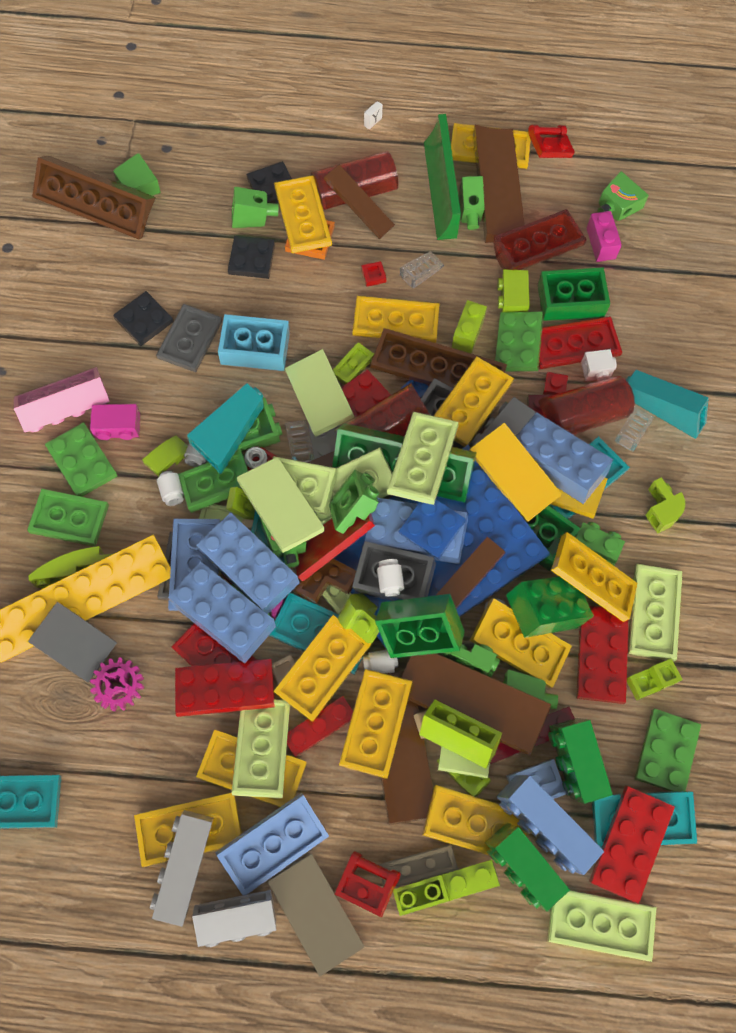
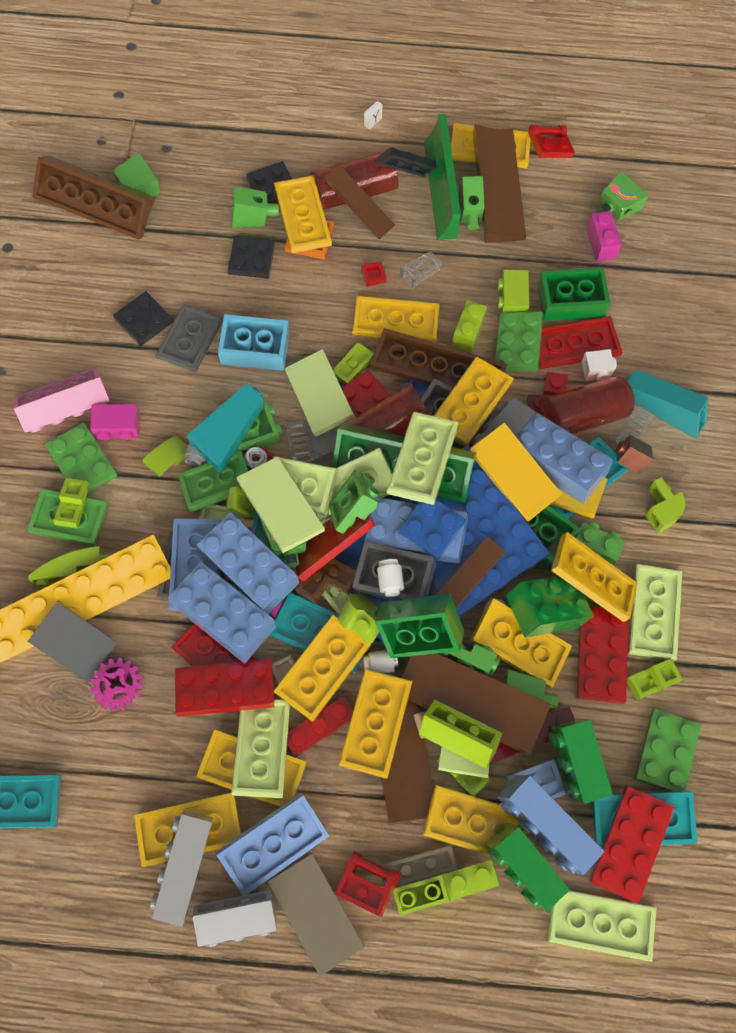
white brick [156,471,184,506] -> none
clear red brick [493,209,587,270] -> none
none -> lime slope [53,478,89,529]
none -> black plate [377,147,437,177]
none -> copper brick [616,434,653,474]

